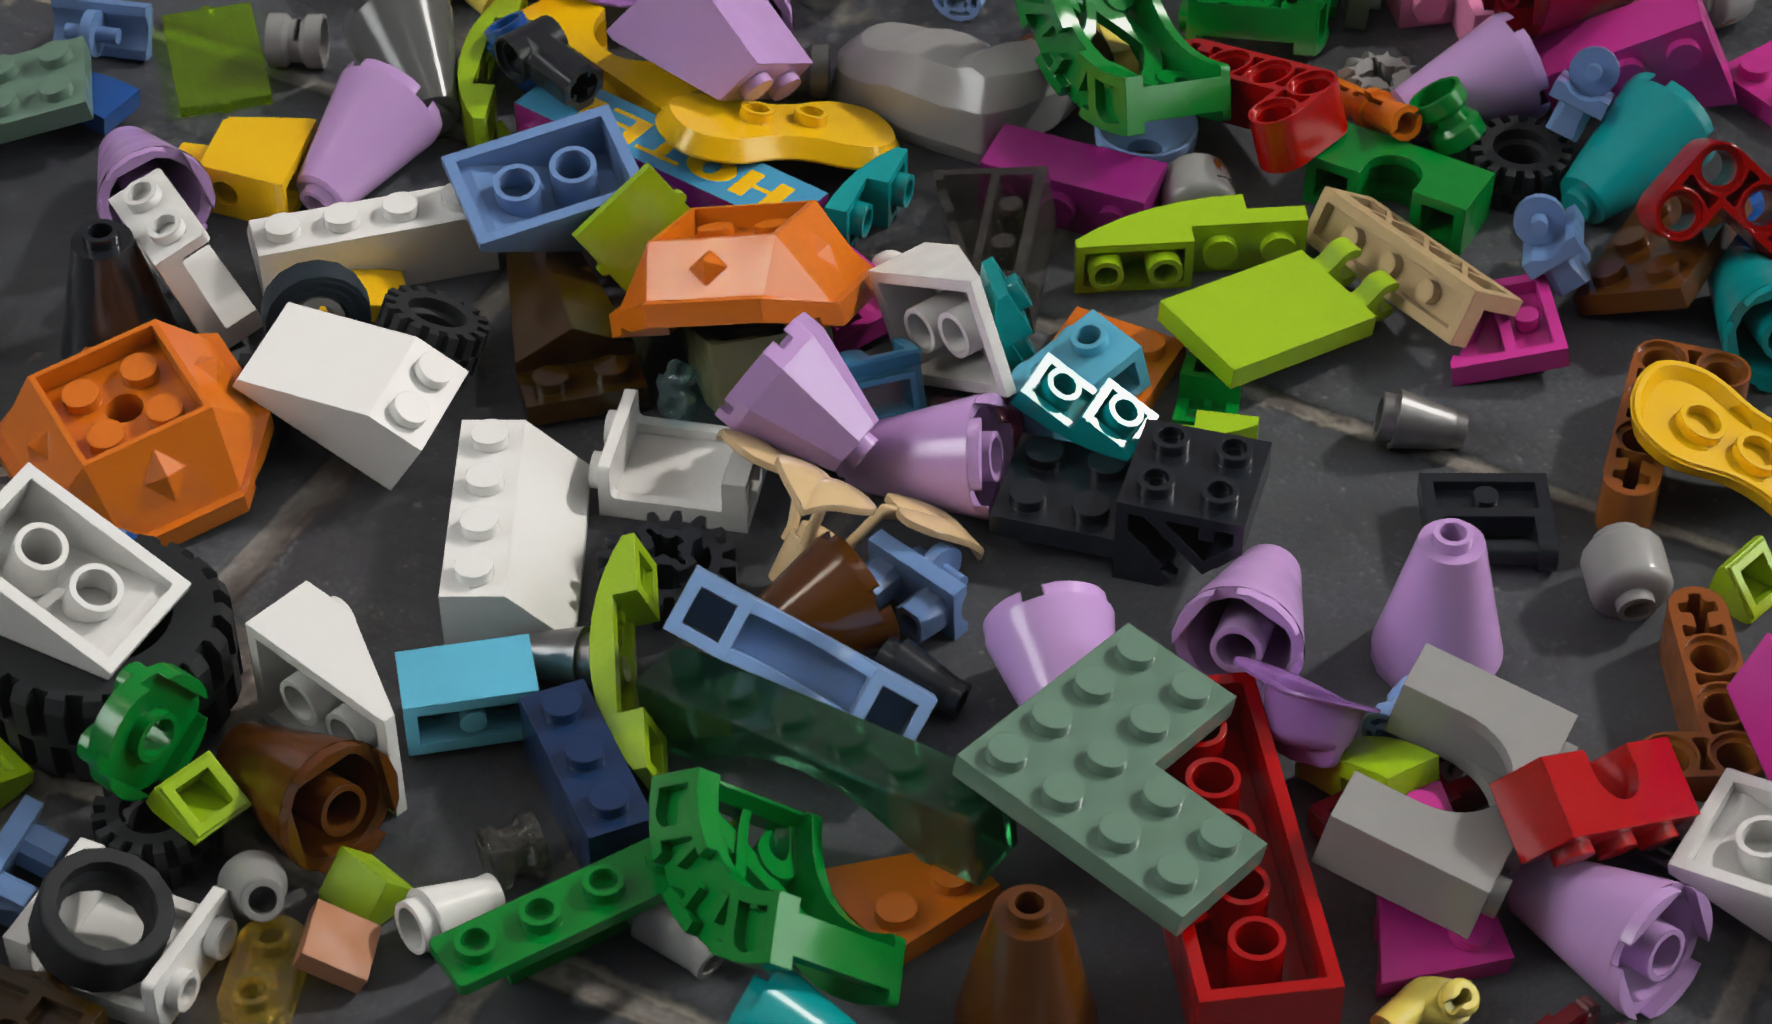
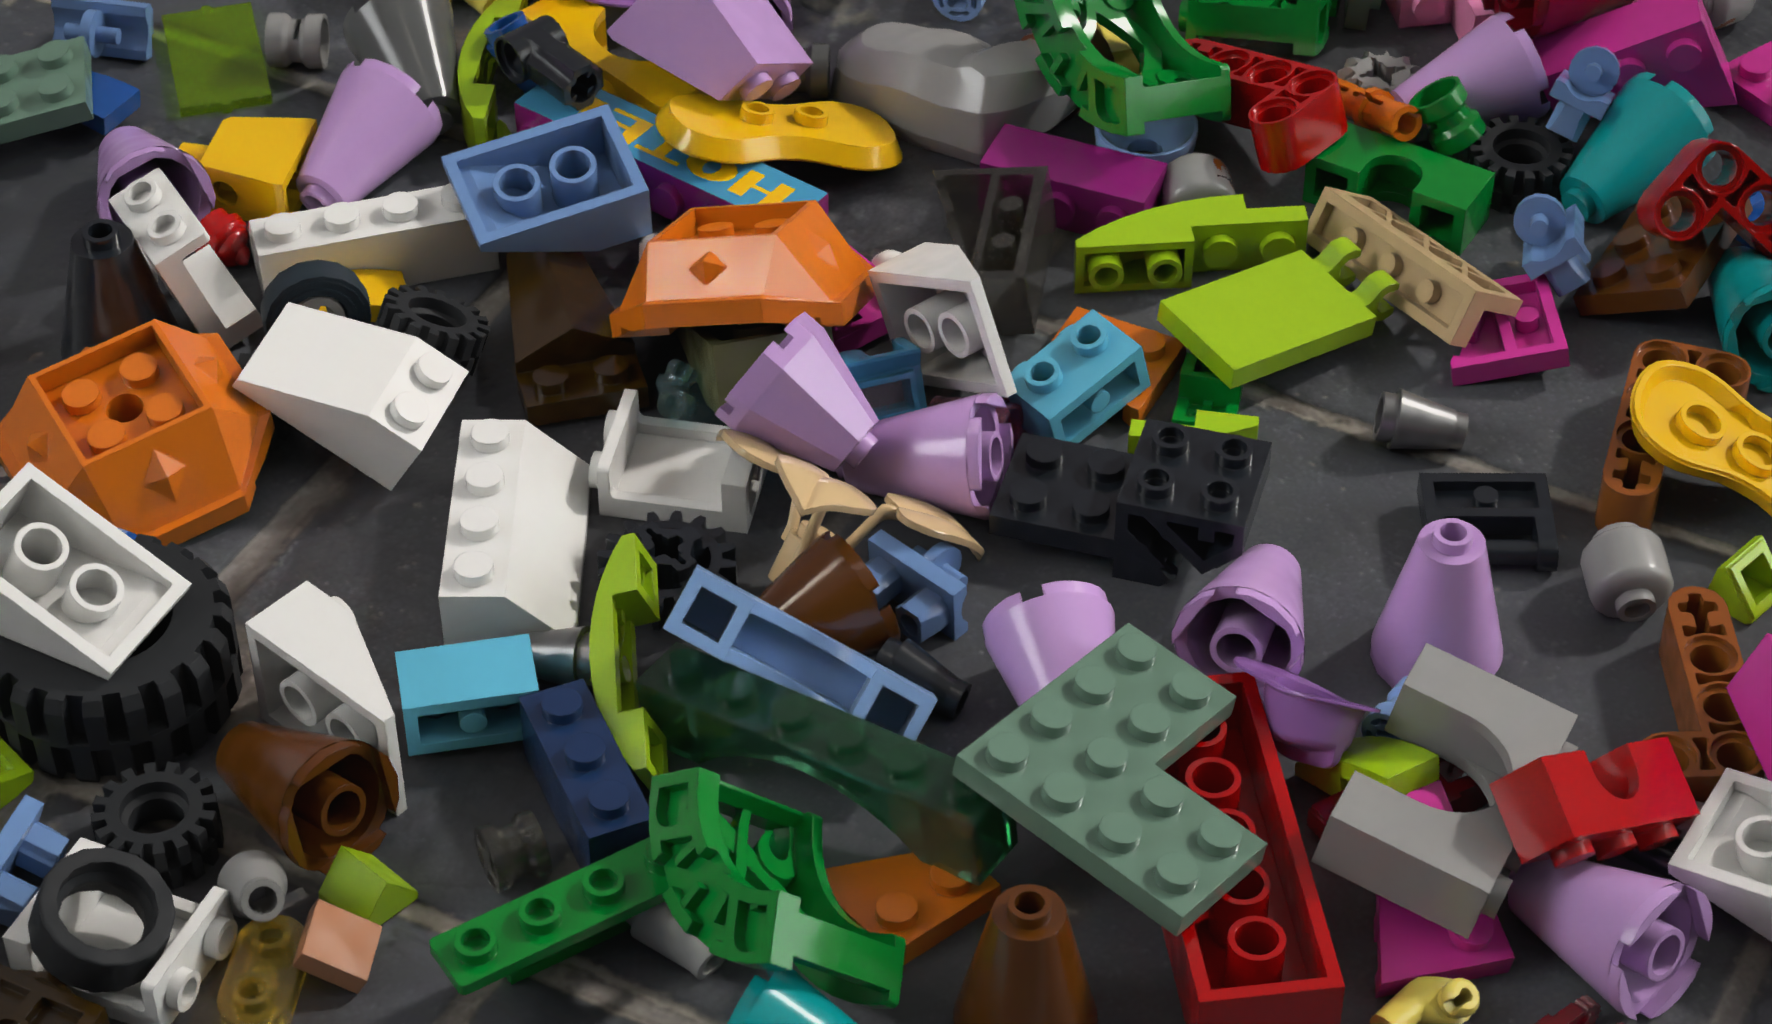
green plate [77,662,208,801] -> none
lime slope [145,750,252,846] -> none
white cone [394,873,505,955] -> none
lime piece [572,162,690,292] -> none
teal slope [824,147,915,247] -> none
teal slope [980,256,1036,372] -> none
teal slope [1010,352,1159,461] -> none
none -> red plate [195,208,251,267]

